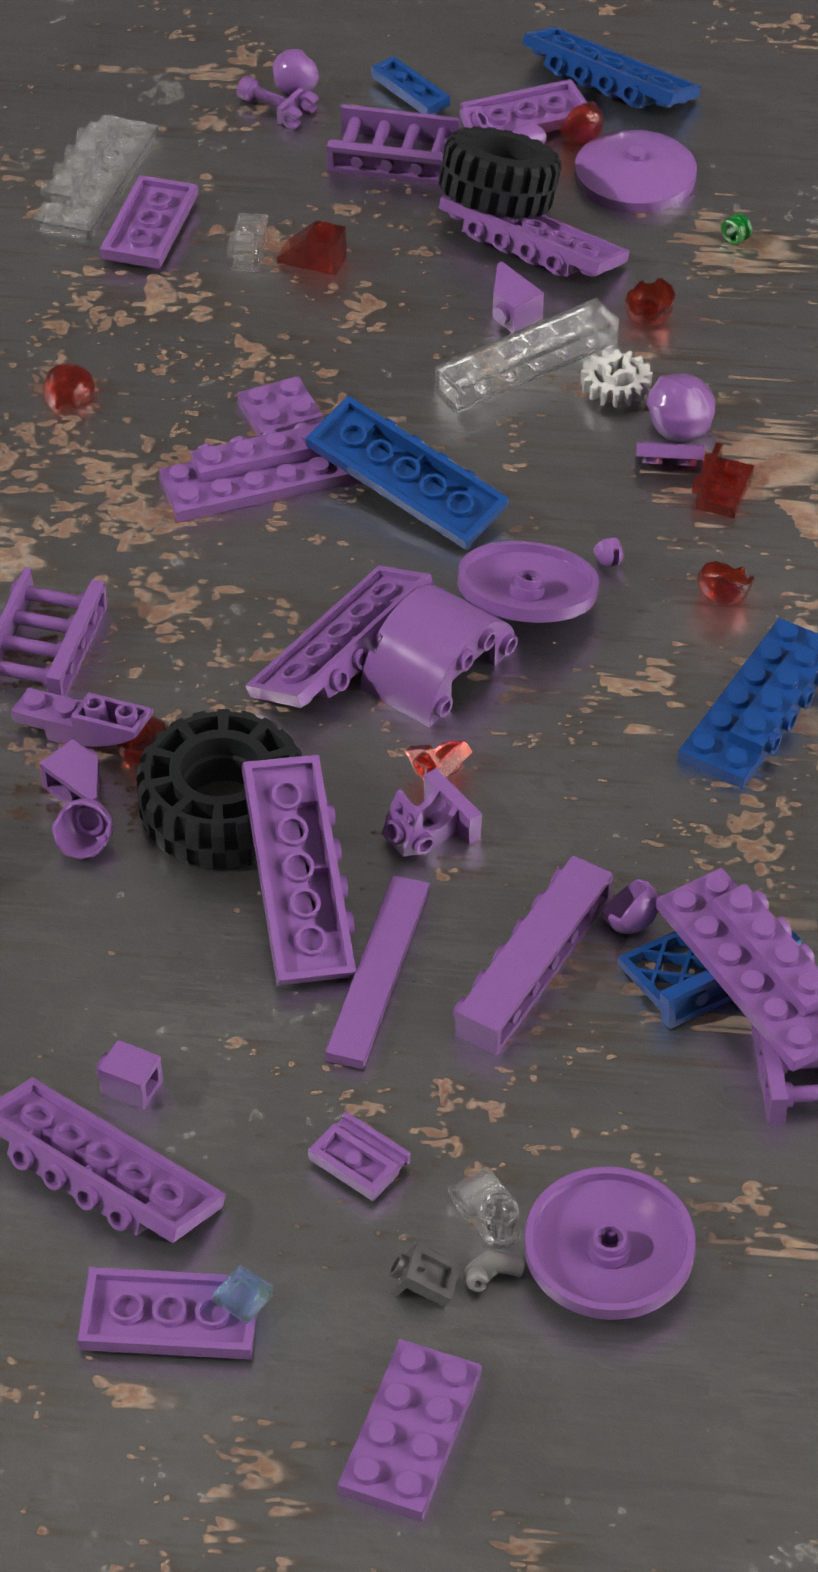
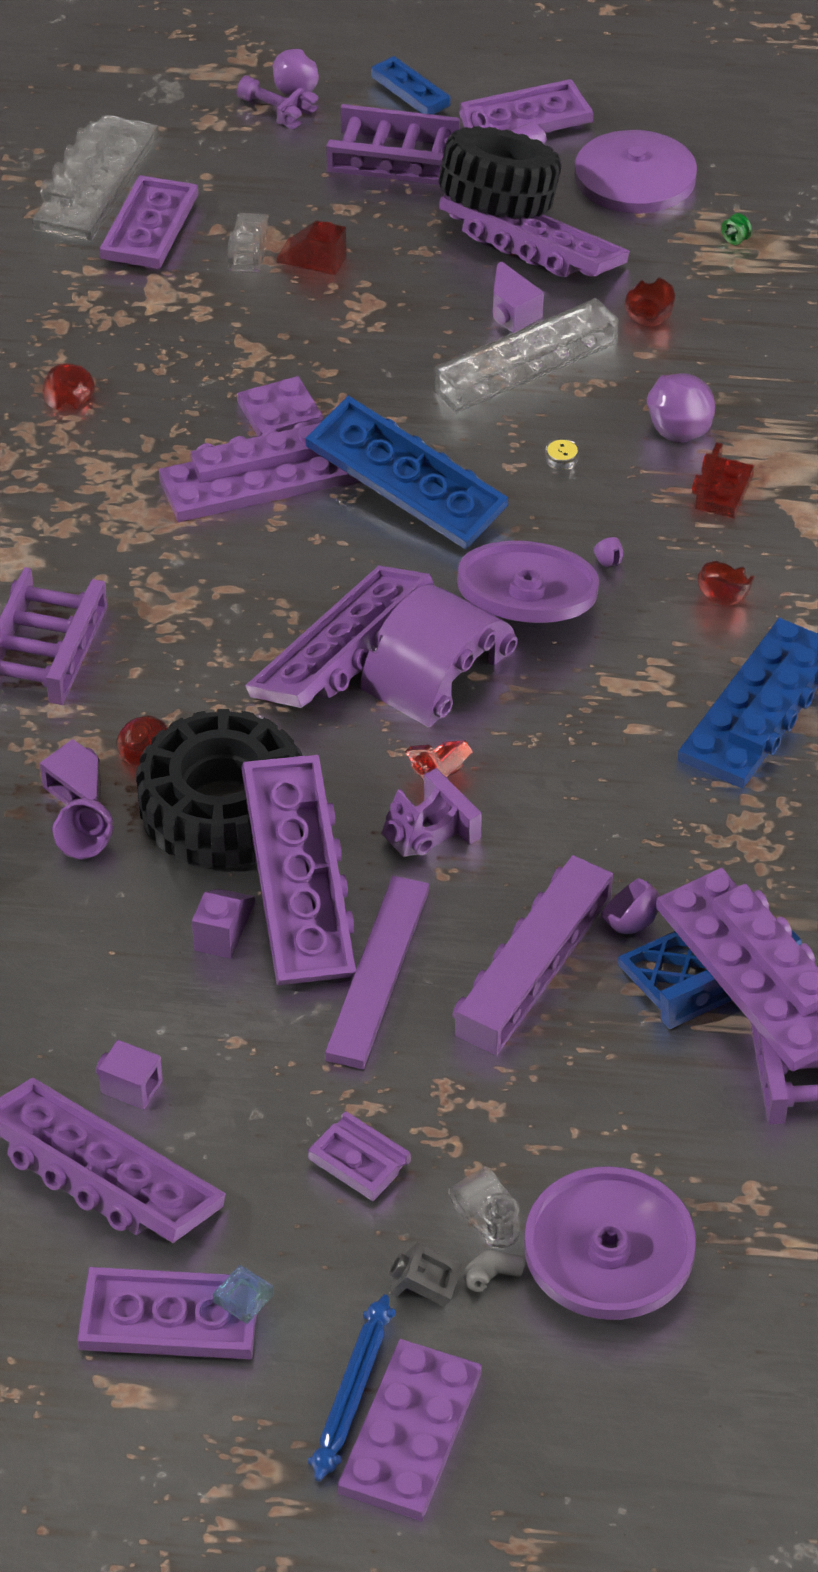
medium lavender slope [11,687,153,747] -> none
blue plate [522,26,702,108] -> none
clear red hair [559,102,604,146] -> none
white gear [580,349,652,407] -> none
medium lavender plate [636,442,705,466] -> none
none -> medium lavender slope [192,888,255,959]
none -> blue wheel [308,1294,396,1482]
none -> tile [545,439,579,470]

